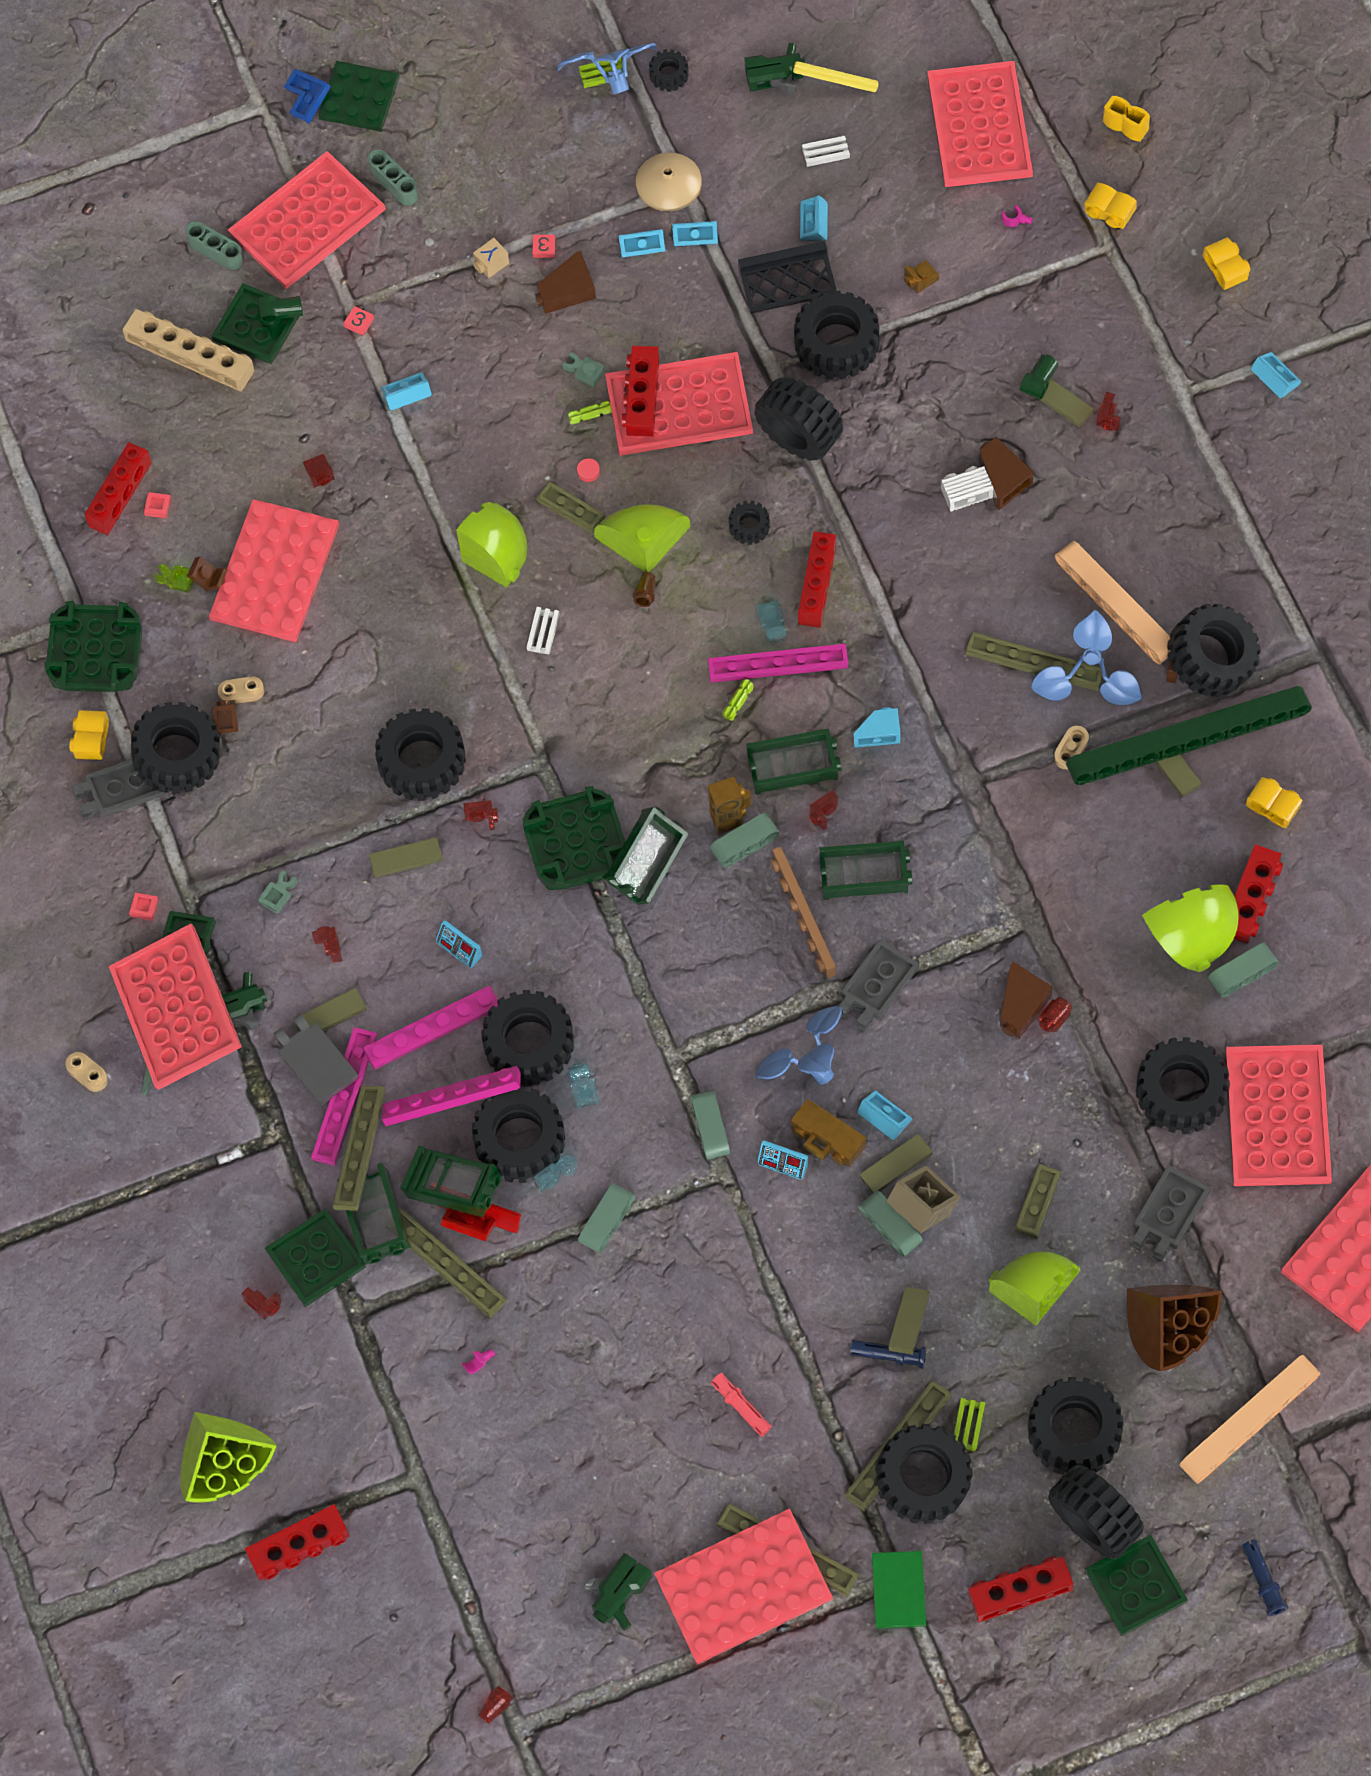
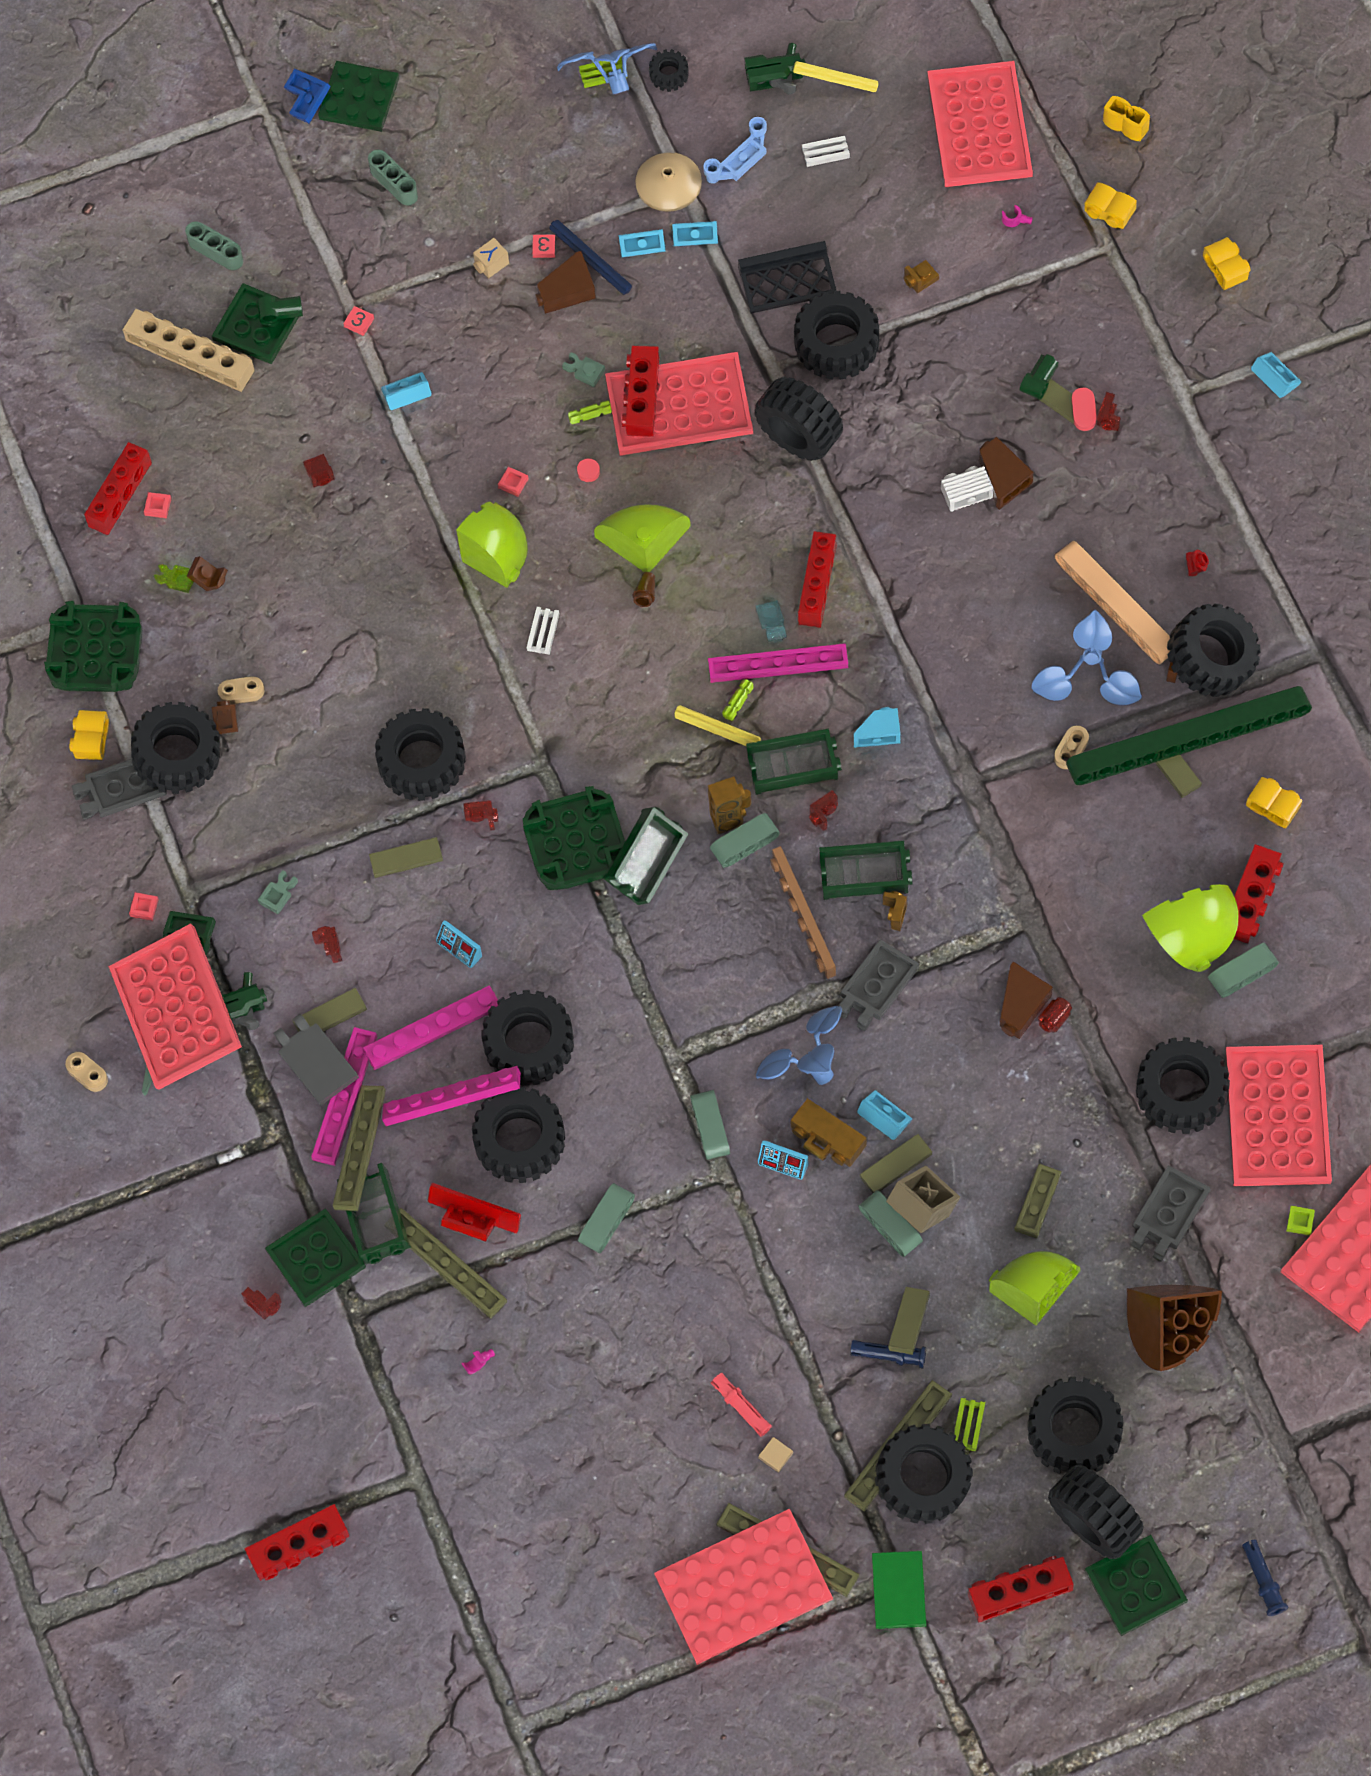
lime brick [180,1412,277,1502] -> none
coral plate [209,499,339,642] -> none
coral plate [228,151,386,289] -> none
dark green door [400,1146,502,1217] -> none
clear red cone [478,1685,513,1724] -> none
clear light blue plate [534,1154,578,1192] -> none
olive tile [536,481,605,535] -> none
clear light blue plate [569,1062,600,1109] -> none
dark green piece [584,1553,653,1631] -> none
black tyre [729,501,770,545] -> none
medium azure slope [800,195,828,241] -> none
olive tile [965,632,1103,692] -> none
light nougat beam [1179,1355,1320,1484] -> none
none -> coral tile [498,467,529,497]
none -> dark blue axle [549,220,632,295]
none -> light yellow axle [674,705,761,746]
none -> light blue plate [703,117,767,183]
none -> tan tile [758,1437,793,1473]
none -> pearl gold bracket [883,891,907,931]
none -> coral tile [1072,388,1096,431]
none -> red plate [1185,549,1209,576]
none -> lime plate [1286,1206,1315,1236]

